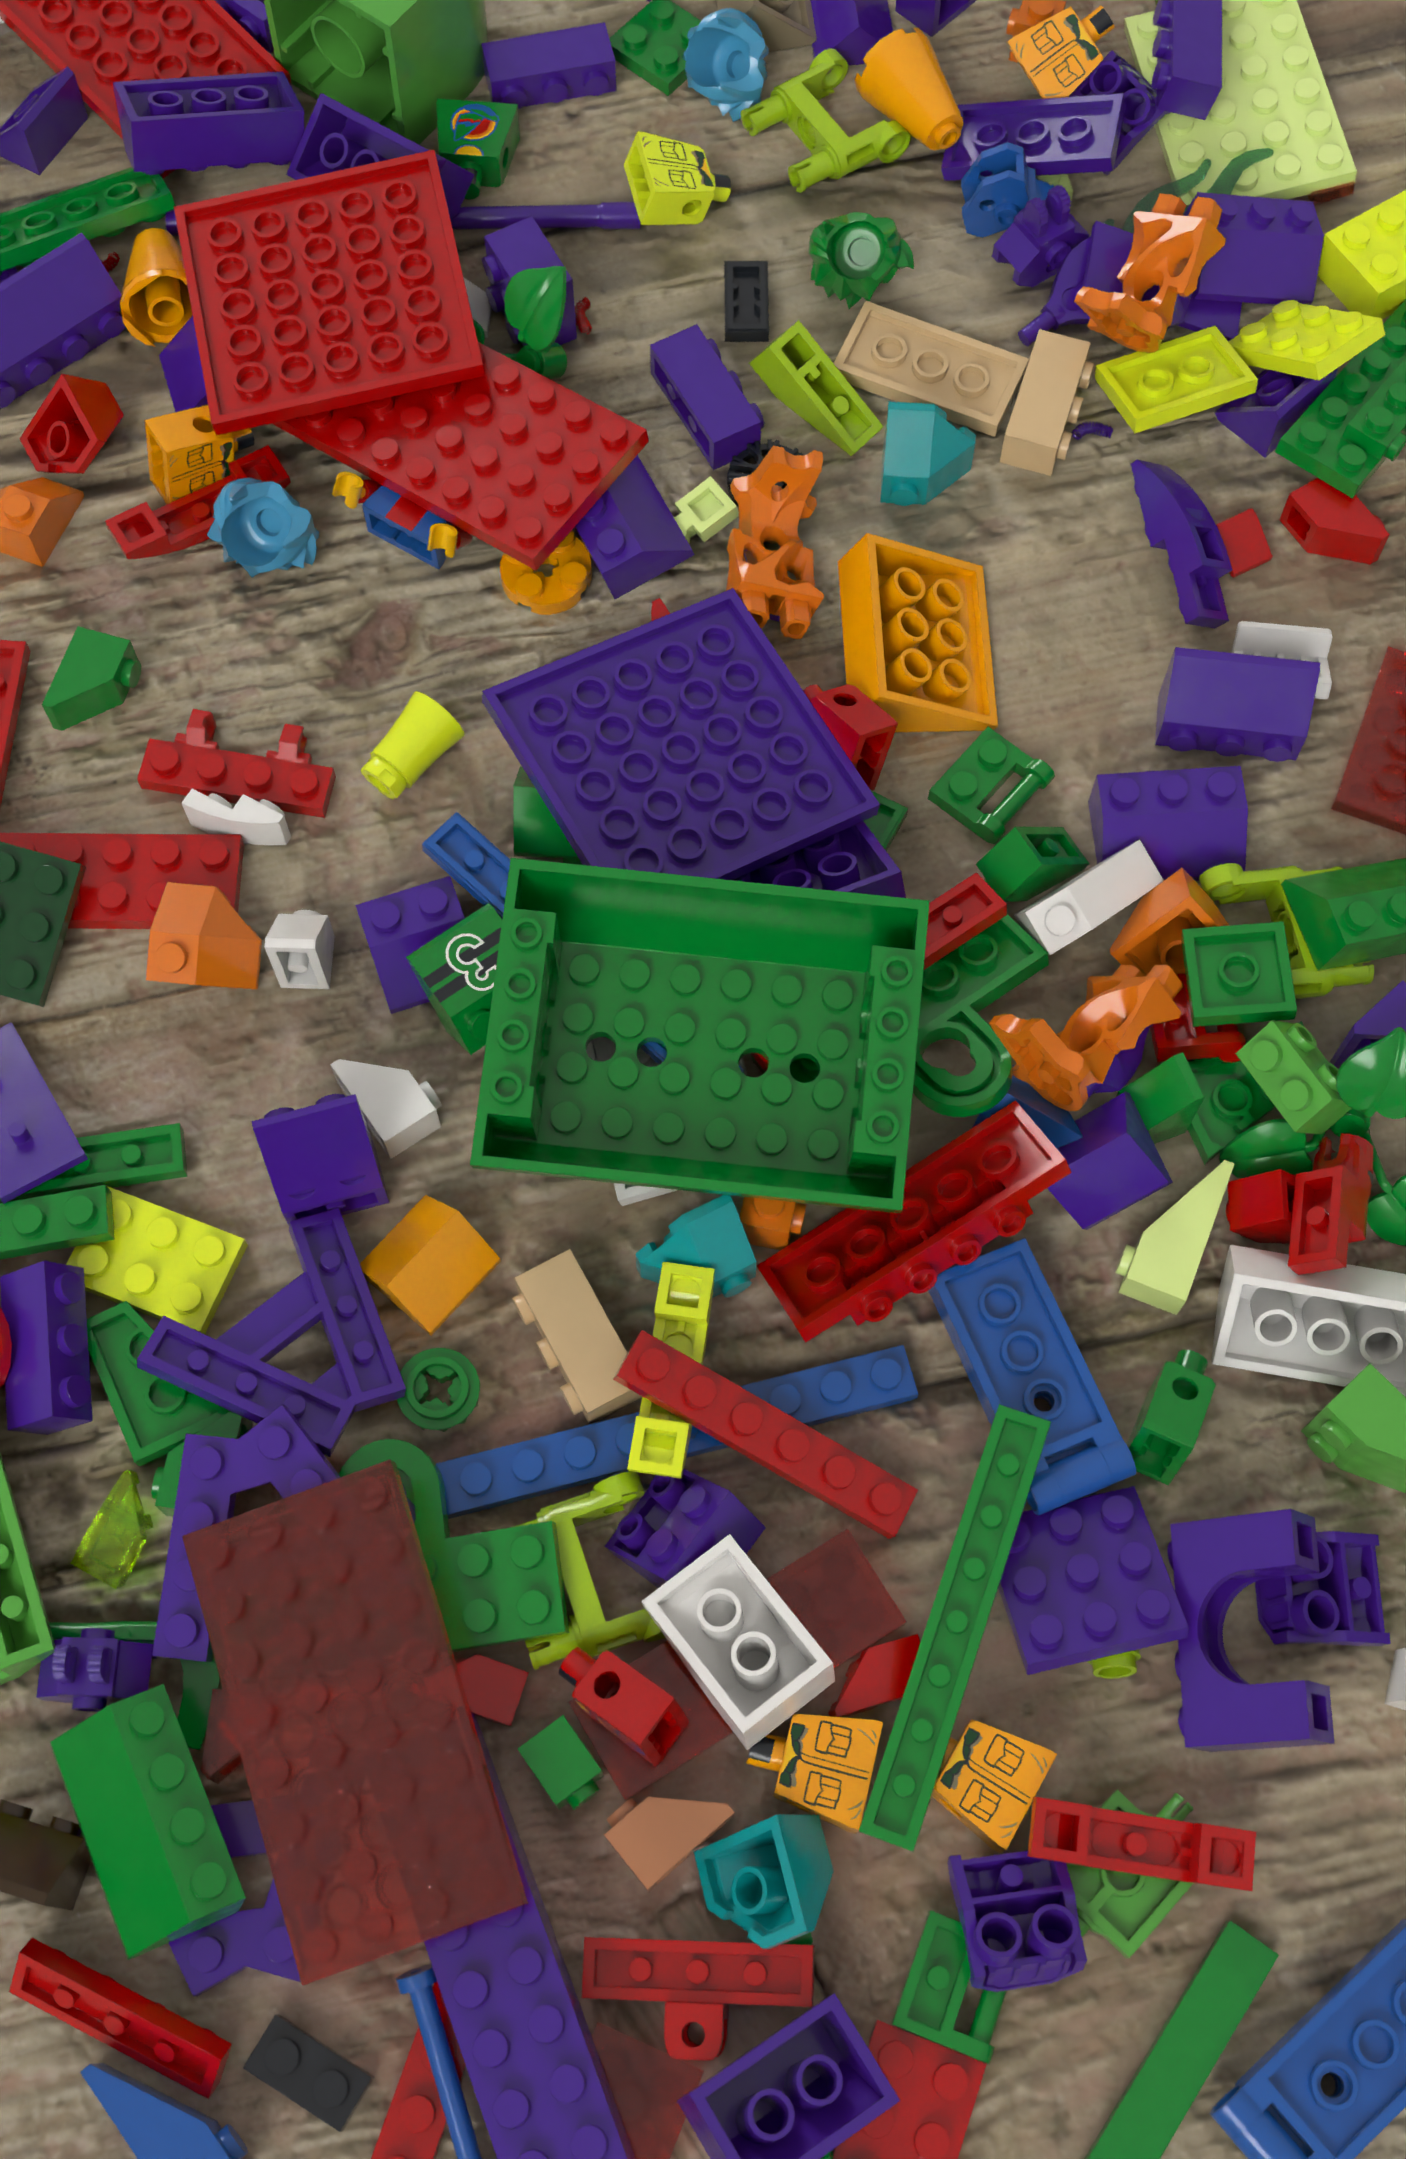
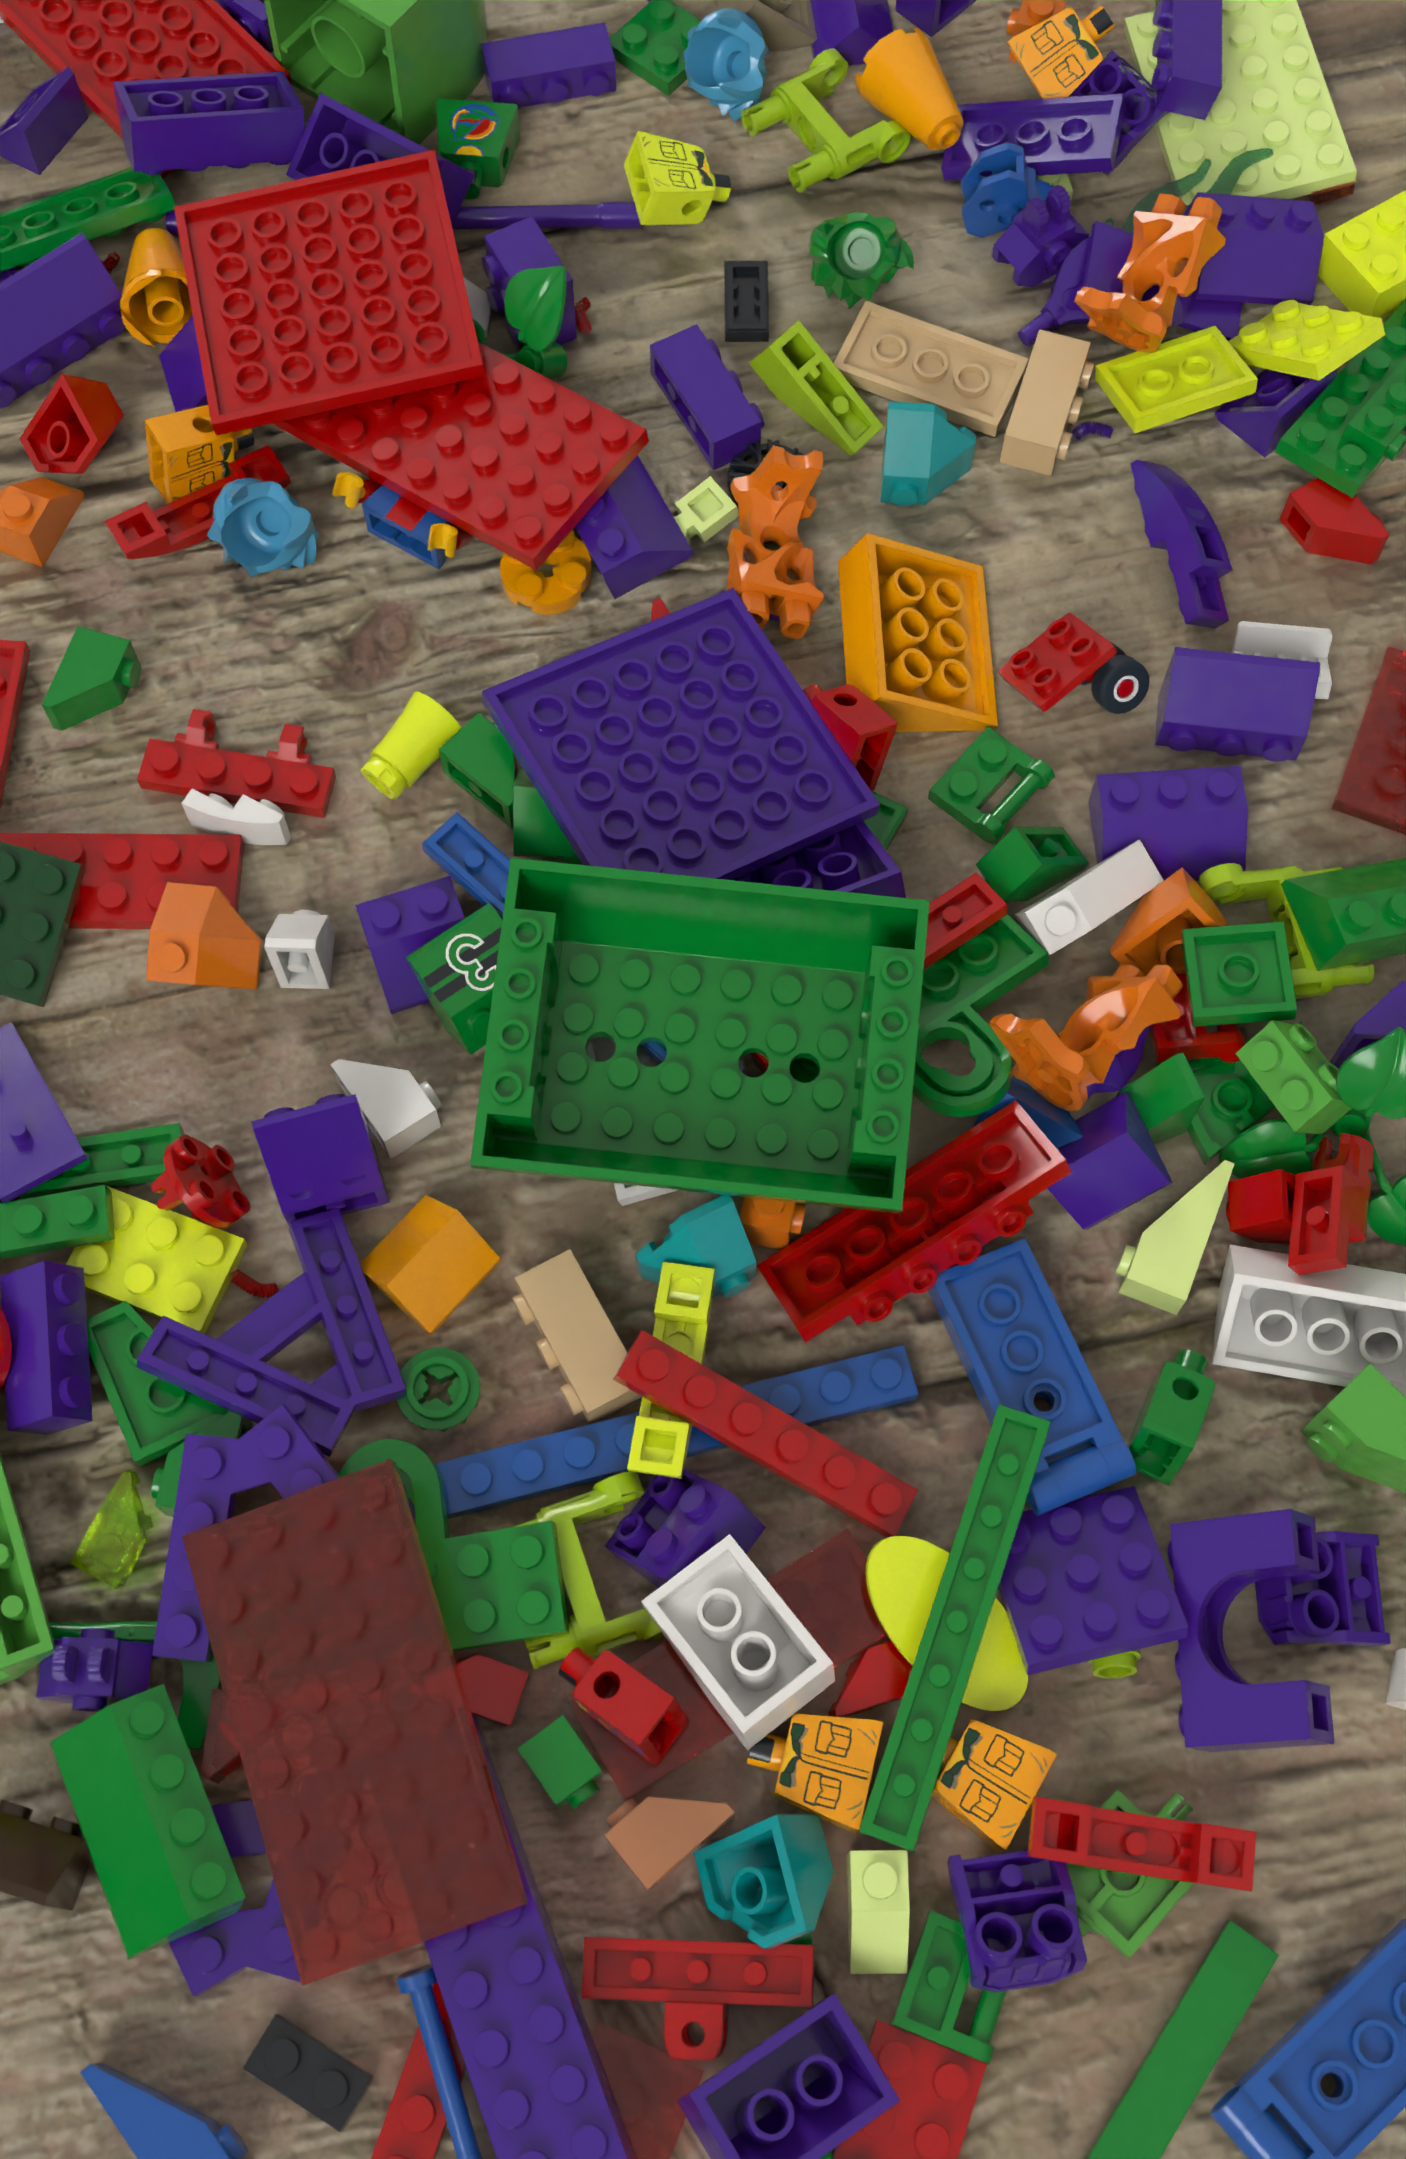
red plate [9,1937,232,2099] -> none
red slope [1216,508,1273,578] -> none
none -> red plate [151,1134,251,1228]
none -> red leg [231,1269,279,1299]
none -> green slope [439,712,517,829]
none -> yellowish green slope [846,1850,910,1974]
none -> neon yellow shield [865,1536,1028,1711]
none -> red plate [998,613,1149,714]

